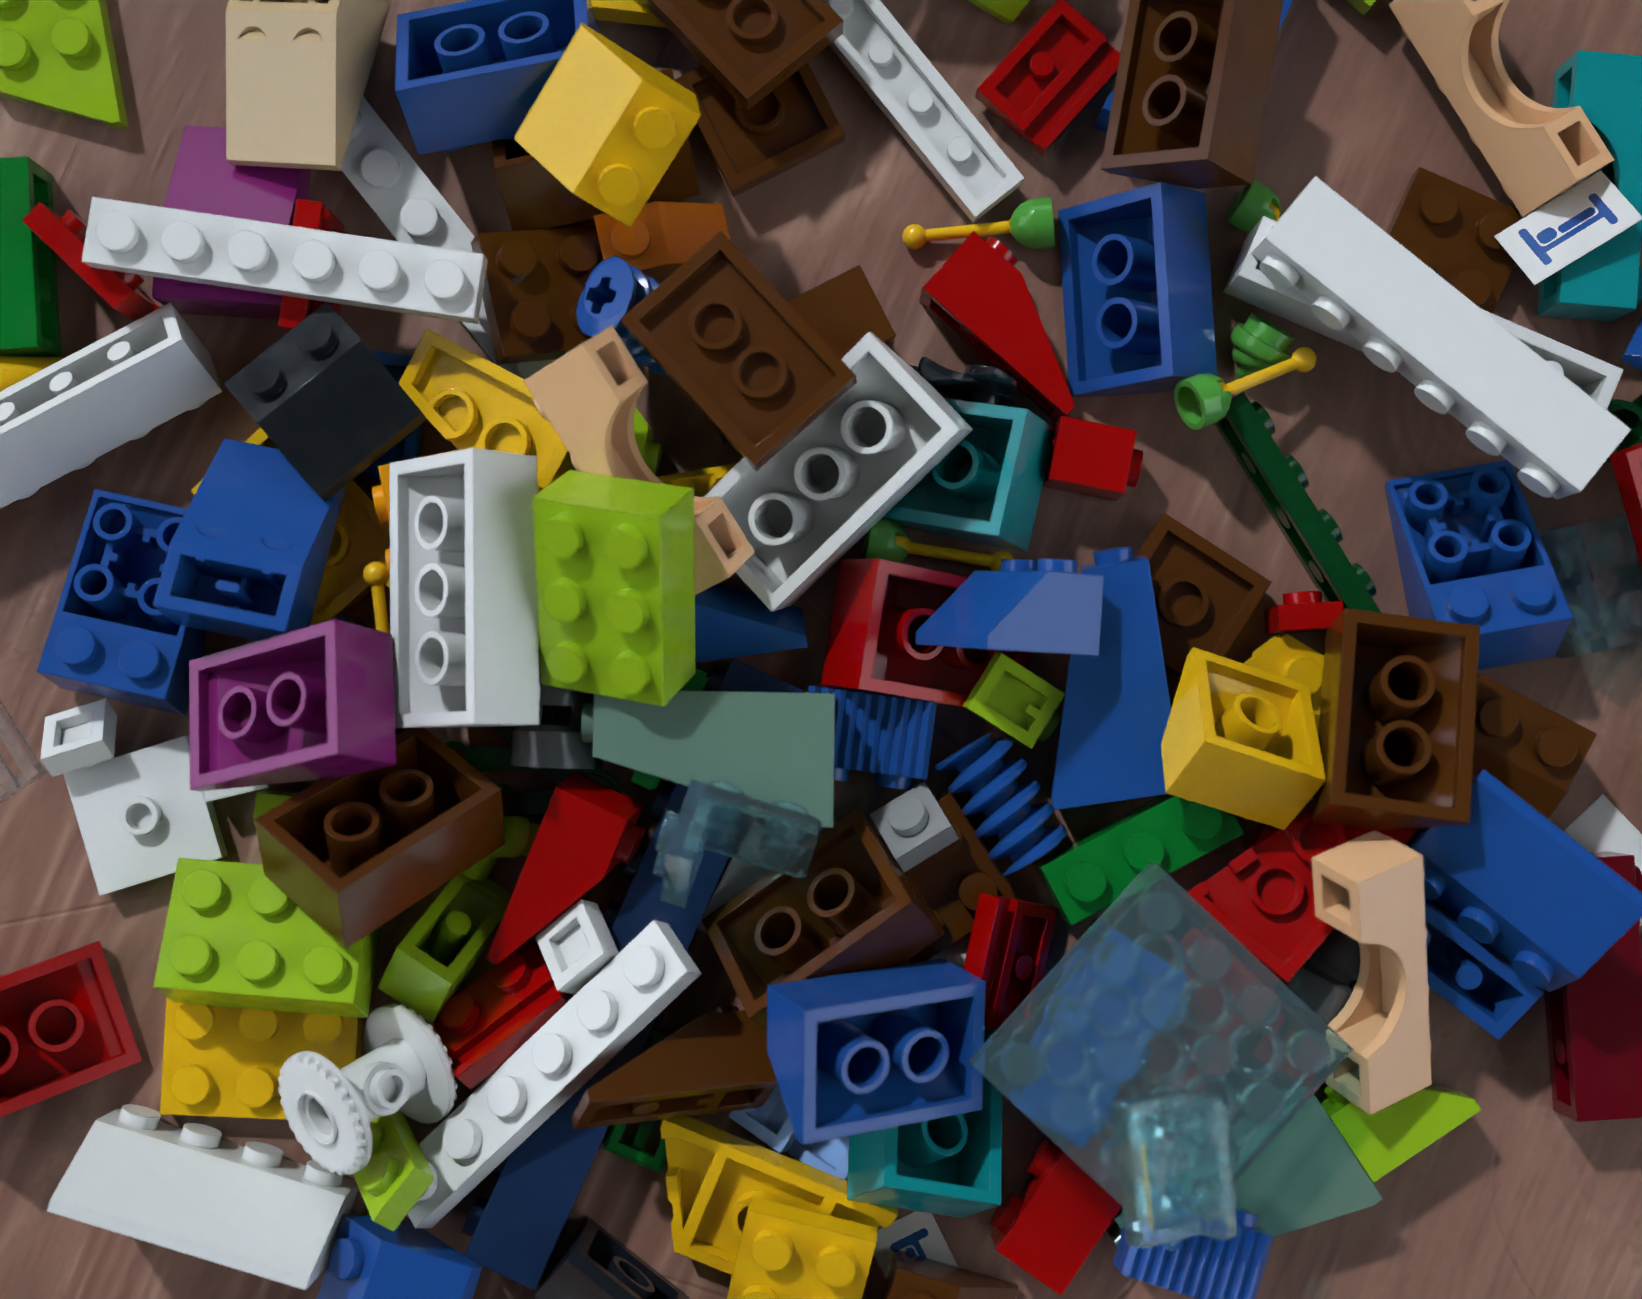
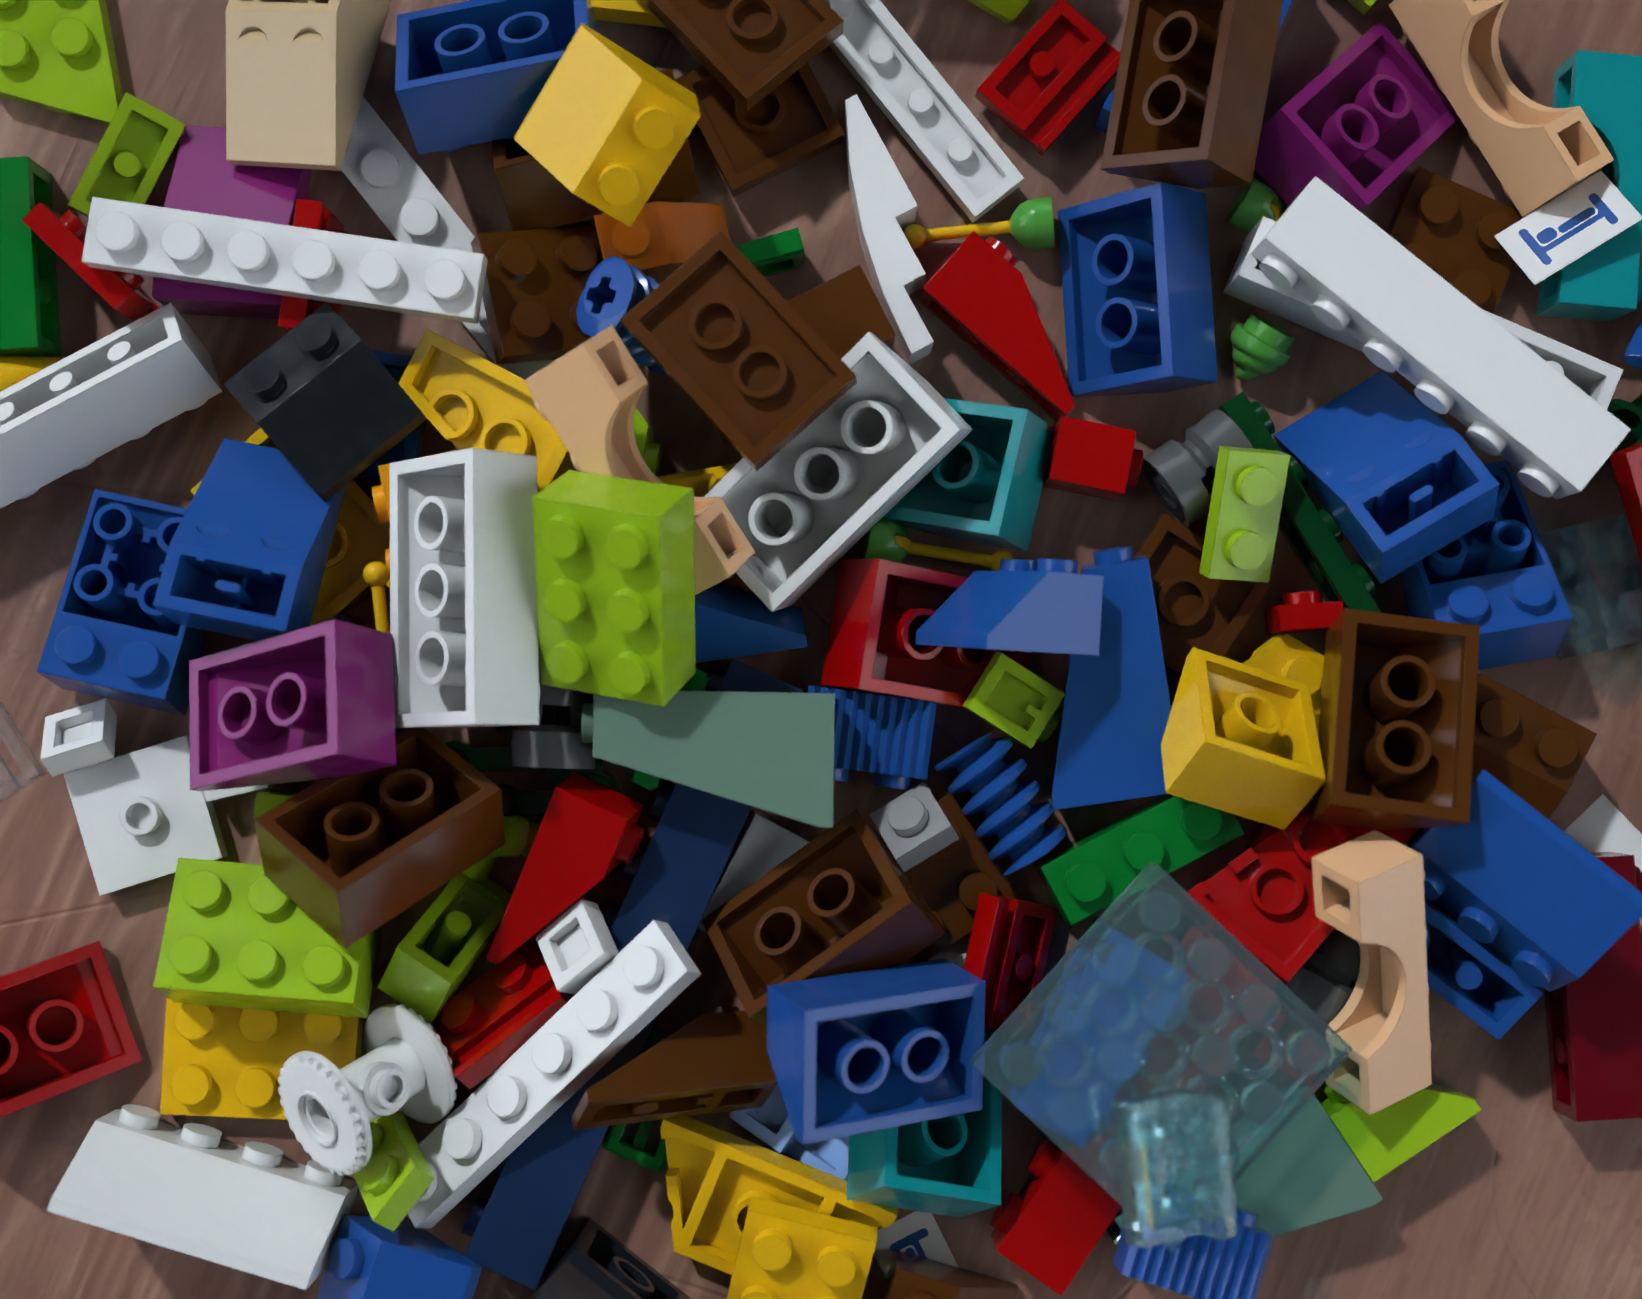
clear light blue bracket [653,779,822,908] -> none
black plate [910,357,1018,407] -> none
bright green hinge [1174,347,1317,430] -> none
none -> lime plate [67,92,186,218]
none -> green tile [736,228,804,277]
none -> white slope [844,94,934,365]
none -> dark grey wheel [1141,409,1254,527]
none -> lime plate [1199,446,1290,583]
none -> magenta slope [1255,20,1459,211]
none -> blue slope [1274,371,1499,584]

